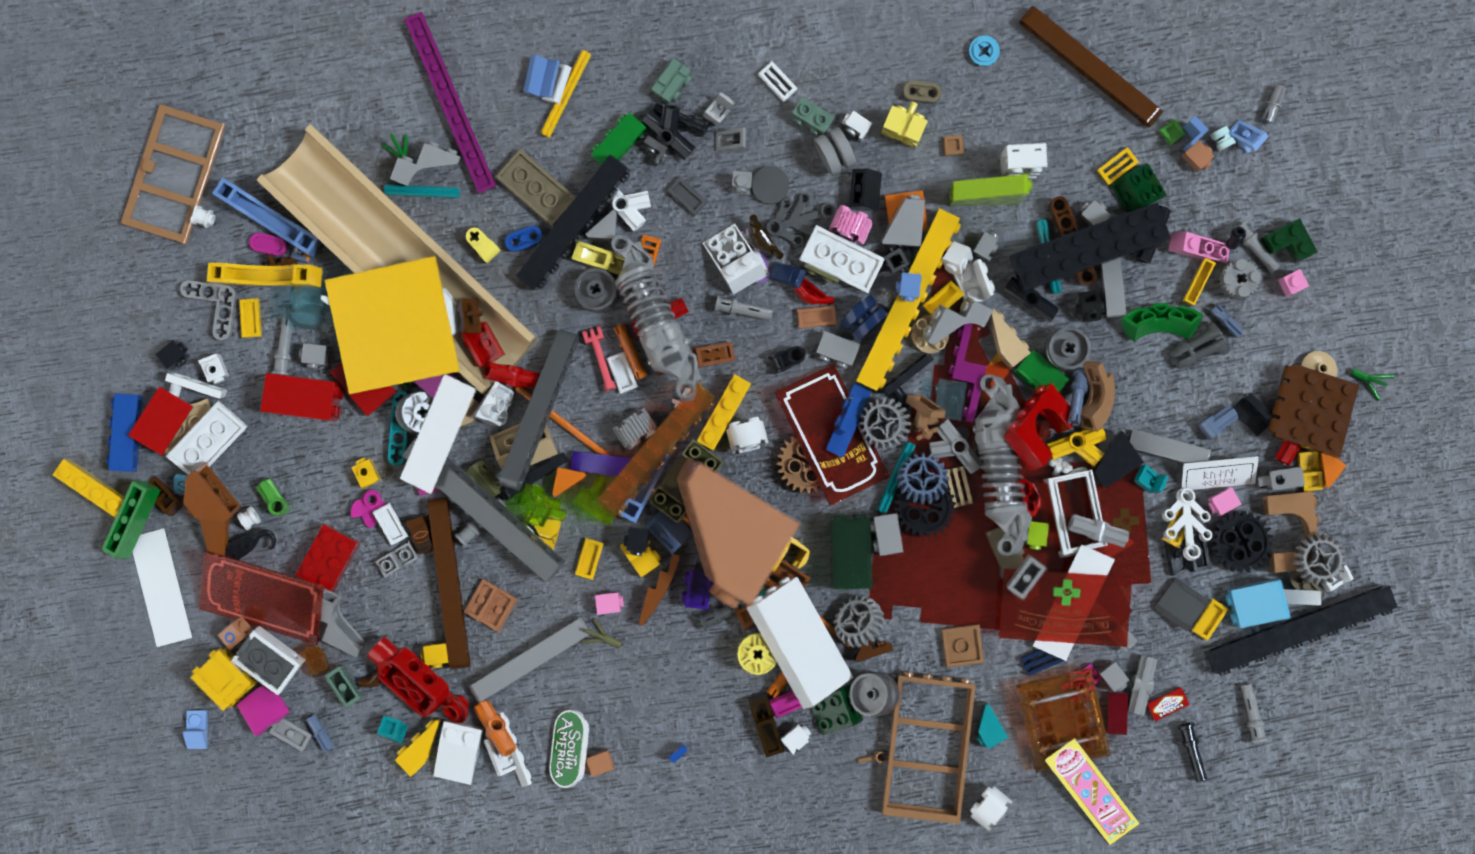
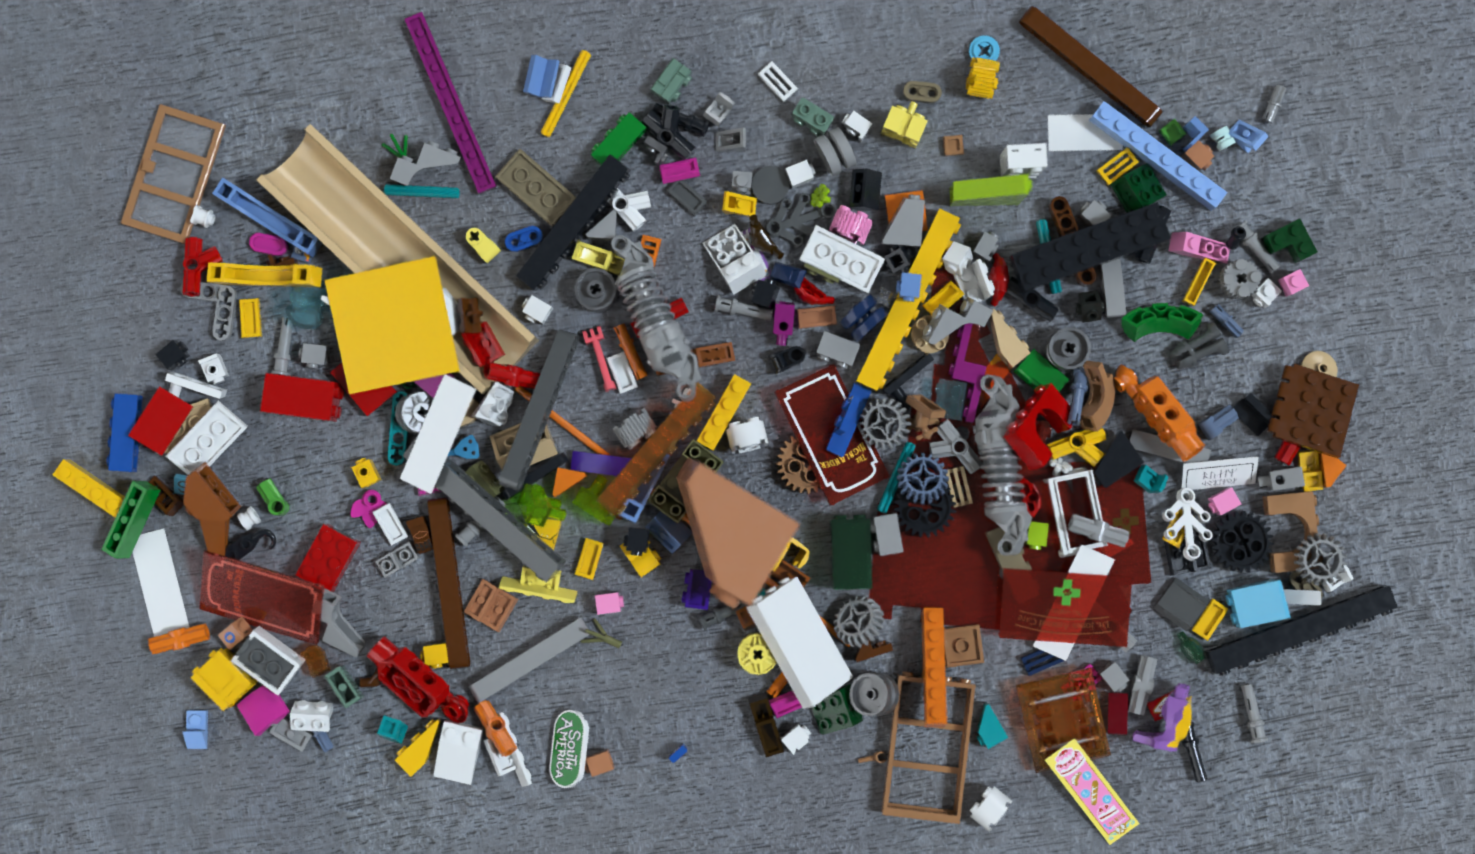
dark orange slope [638,553,681,626] -> none
light grey brick [1006,554,1046,599] -> none
green plant [1351,368,1395,401] -> none
none -> orange piece [148,623,210,655]
none -> red piece [183,237,223,297]
none -> white bracket [290,700,333,732]
none -> dark azure piece [448,435,480,459]
none -> light yellow bracket [499,565,578,603]
none -> white brick [522,295,553,325]
none -> dark pink tile [659,157,700,184]
none -> yellow slope [722,191,757,217]
none -> black brick [751,278,780,310]
none -> magenta torso [773,301,795,346]
none -> white brick [785,160,816,189]
none -> lime plant [810,184,831,208]
none -> orange brick [921,608,947,727]
none -> yellow brick [965,57,1000,99]
none -> red piece [988,253,1009,306]
none -> white sticker [1048,114,1123,151]
none -> light blue brick [1089,101,1228,211]
none -> orange brick [1114,364,1205,462]
none -> medium lavender hips [1132,683,1192,752]
none -> clear green plant [1177,631,1206,664]
none -> white bracket [1251,278,1282,308]

